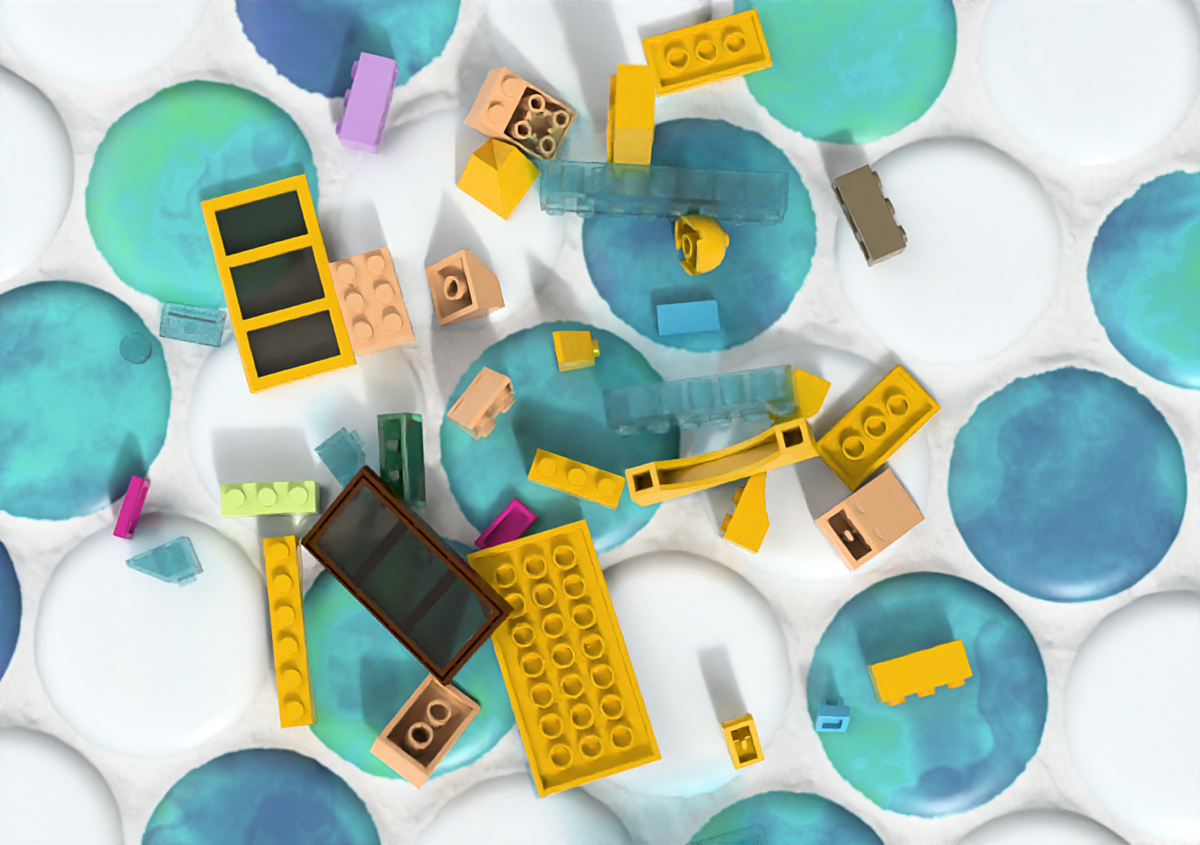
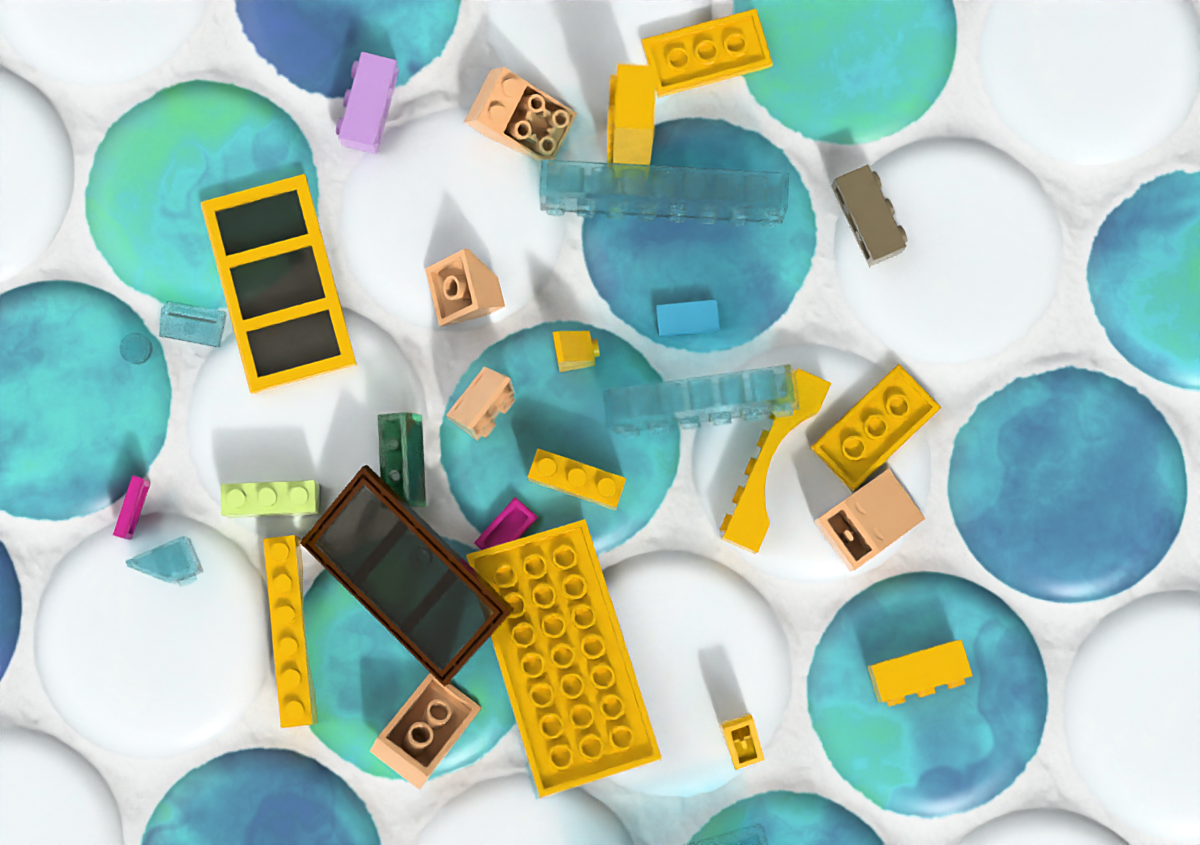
clear light blue slope [314,427,366,501] -> none
light nougat brick [328,247,416,357] -> none
yellow slope [457,138,541,221] -> none
yellow arch [625,417,819,507] -> none
yellow cylinder [674,213,729,276] -> none
medium azure tile [814,696,850,733] -> none

